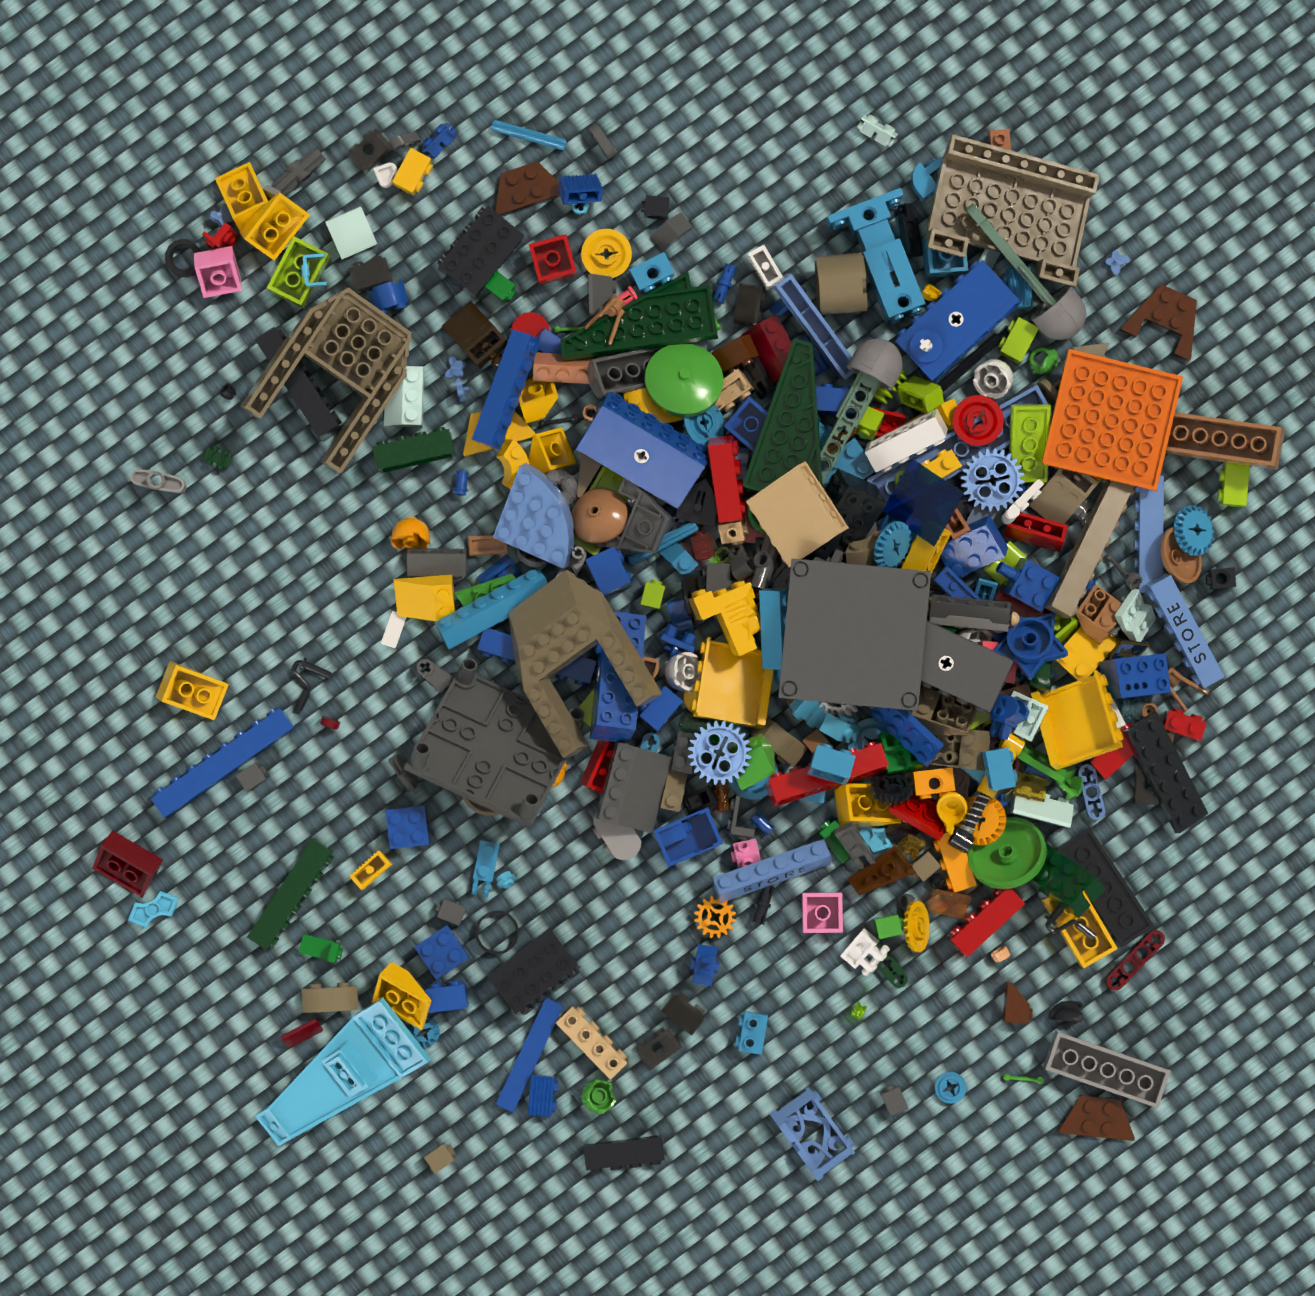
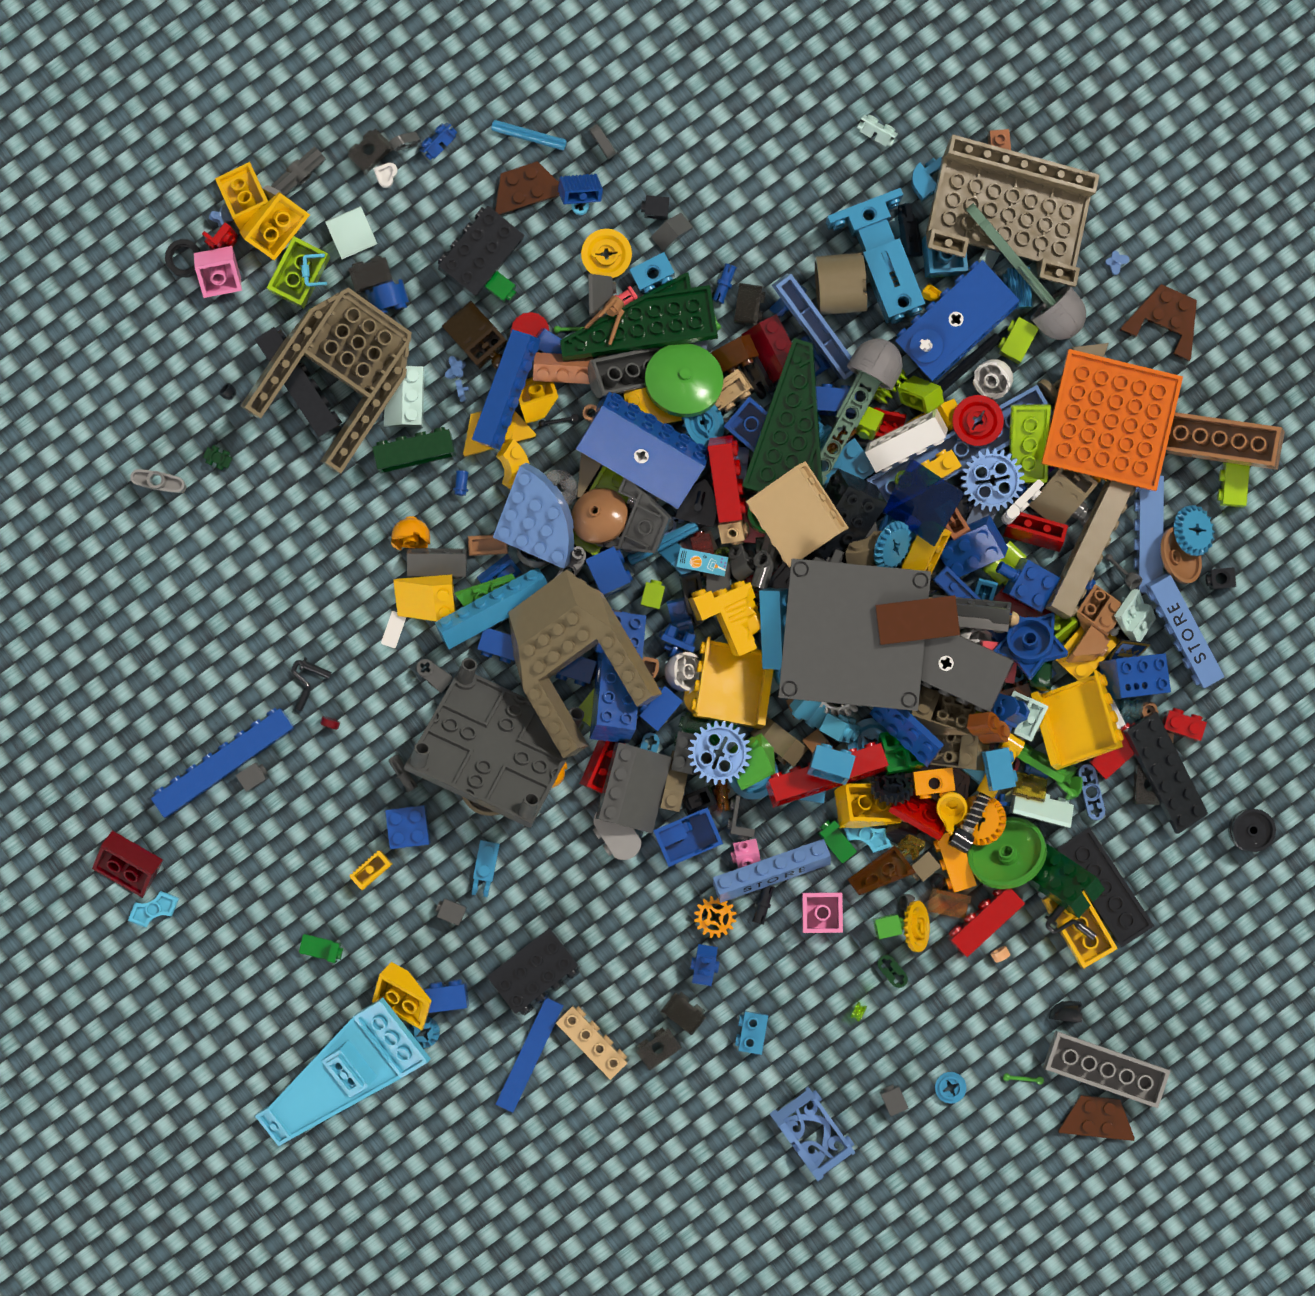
yellow slope [156,661,229,720] -> none
dark green brick [247,838,334,950] -> none
dark red slope [280,1018,323,1048] -> none
dark tan brick [301,982,358,1013] -> none
yellow brick [392,148,433,196] -> none
blue brick [414,924,470,980] -> none
dark tan brick [424,1142,456,1173] -> none
black tyre [475,911,519,954] -> none
medium azure plate [497,871,516,889] -> none
blue brick [527,1074,558,1117] -> none
yellow slope [528,427,576,475] -> none
red brick [529,234,577,285] -> none
bright green hair [581,1079,617,1114] -> none
black brick [583,1135,665,1173] -> none
white brick [748,245,783,290] -> none
blue pin [749,811,775,836] -> none
dark grey hinge [834,822,876,870] -> none
white plate [841,928,890,976] -> none
reddish brown slope [1002,982,1033,1024] -> none
bright green piece [1029,347,1059,375] -> none
dark red beam [1105,930,1165,990] -> none
medium nougat plant [1168,667,1209,712] -> none
none -> medium azure sticker [676,548,728,576]
none -> reddish brown tile [875,595,960,645]
none -> dark orange brick [967,712,1010,744]
none -> medium nougat slope [1065,625,1111,663]
none -> black wheel [1228,809,1276,852]

